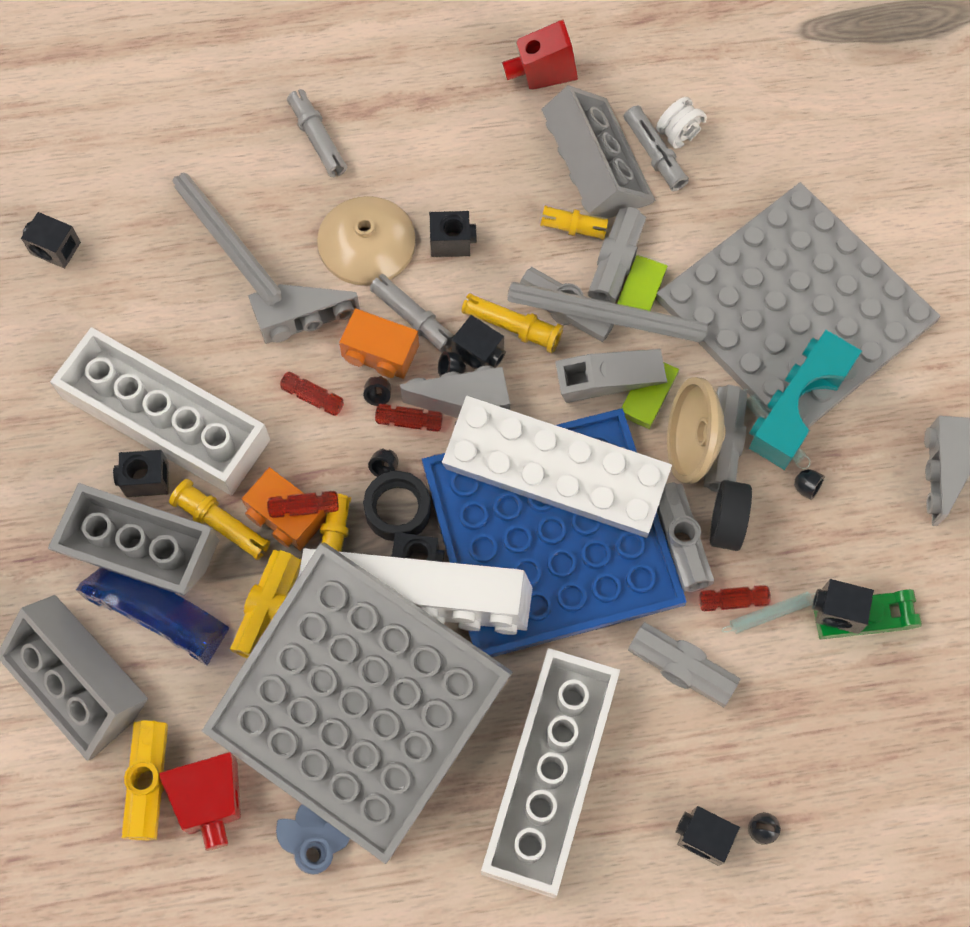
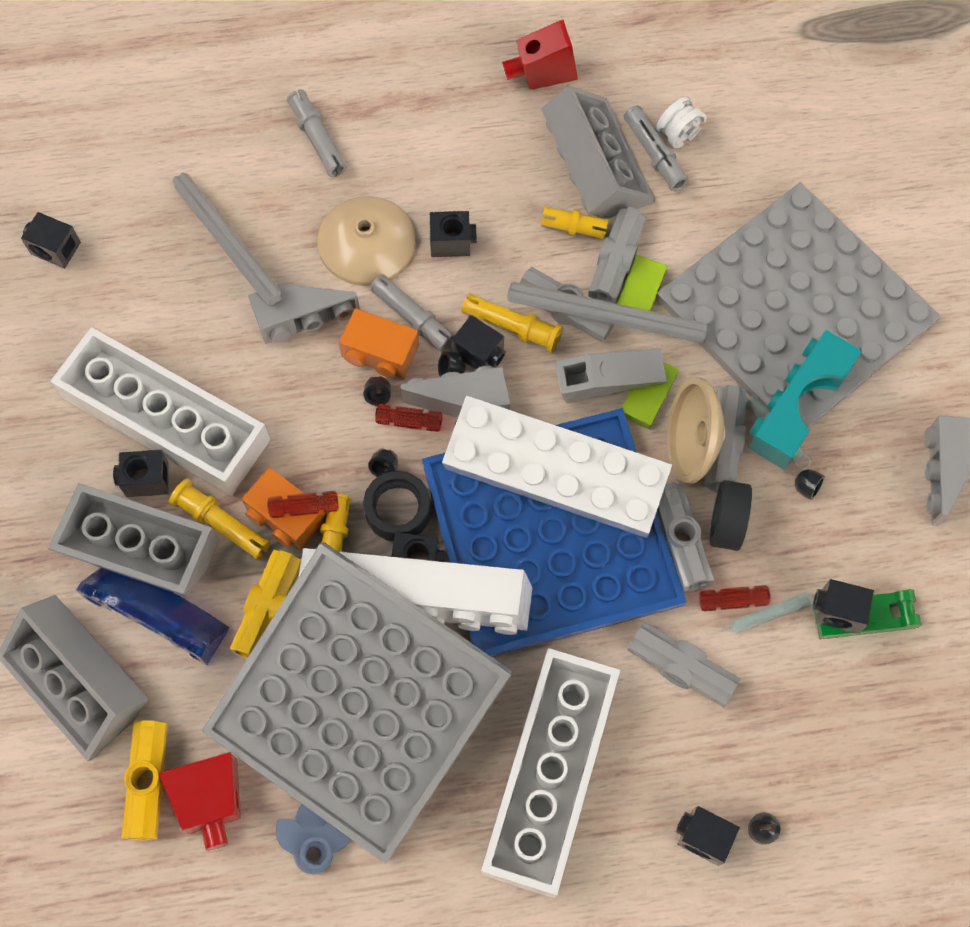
clear red axle [280,372,344,416] -> none

